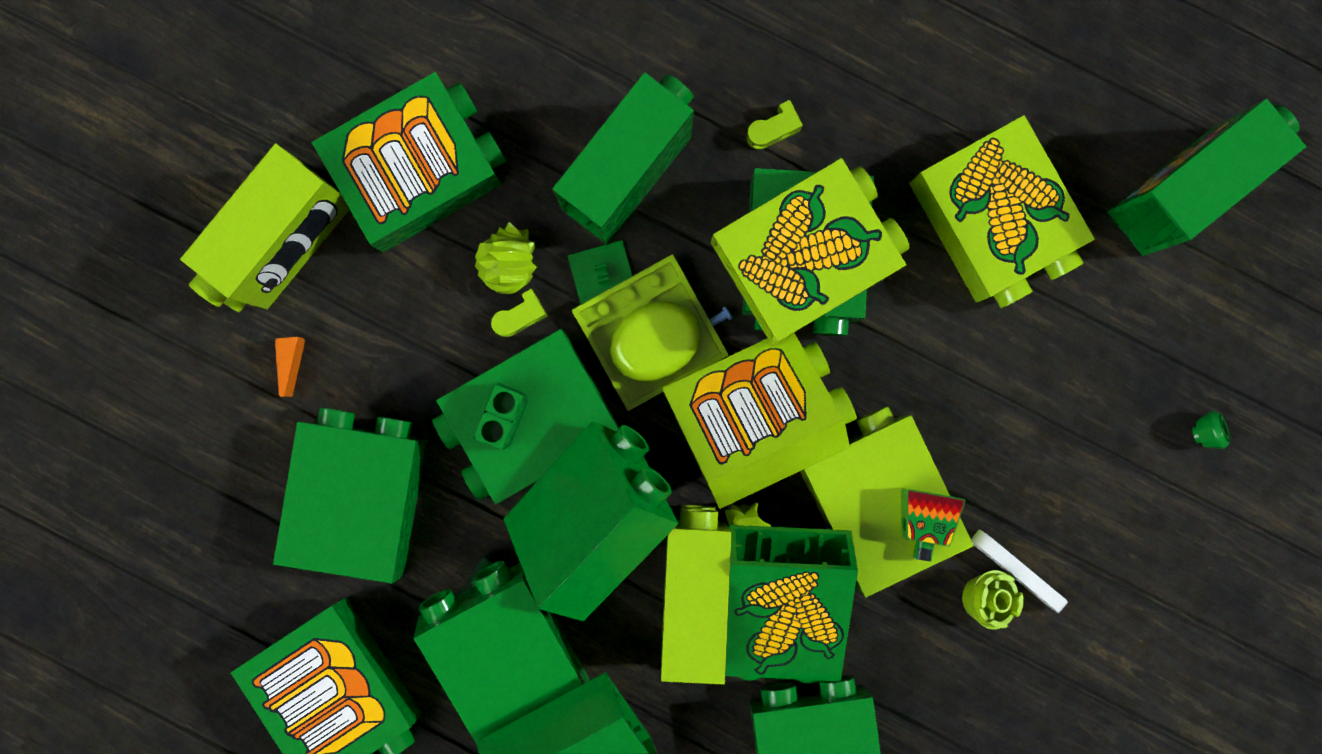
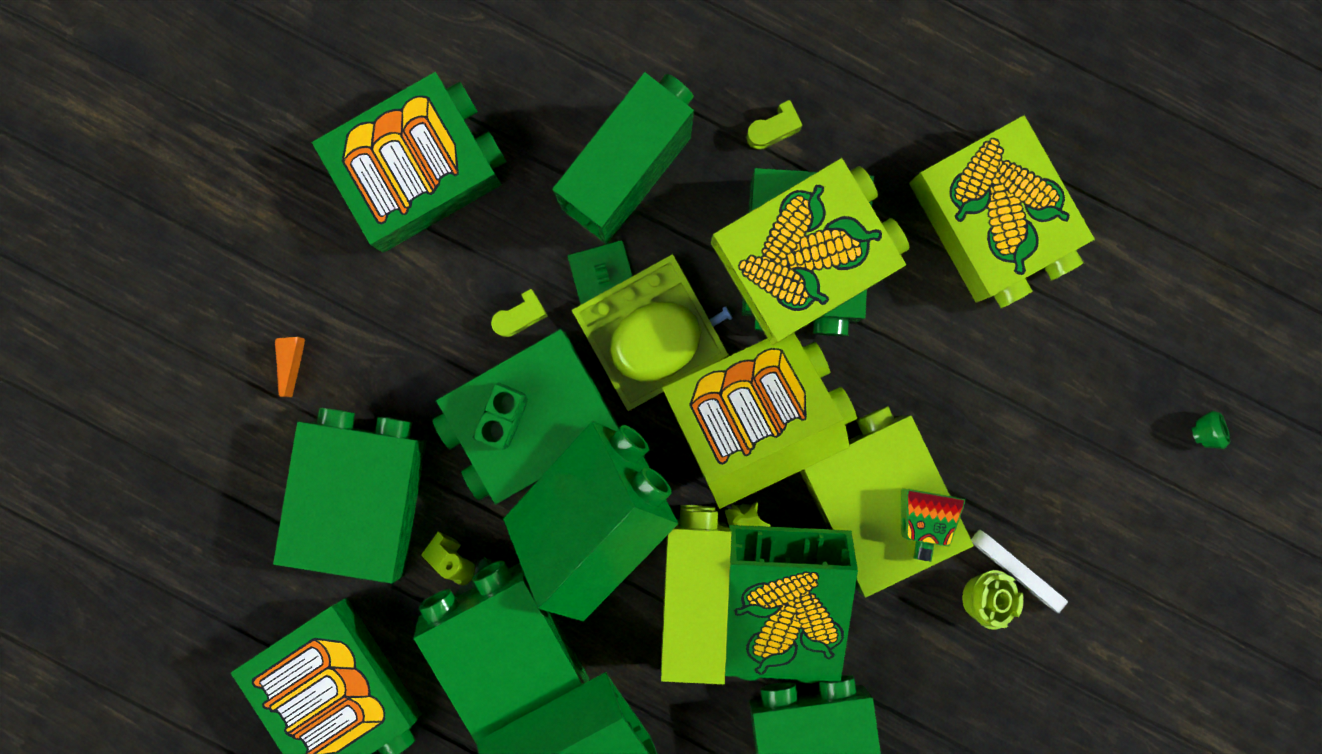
lime brick [180,143,350,312] -> none
lime hair [475,222,537,294] -> none
green brick [1107,99,1307,256] -> none
none -> lime leg [421,531,475,585]

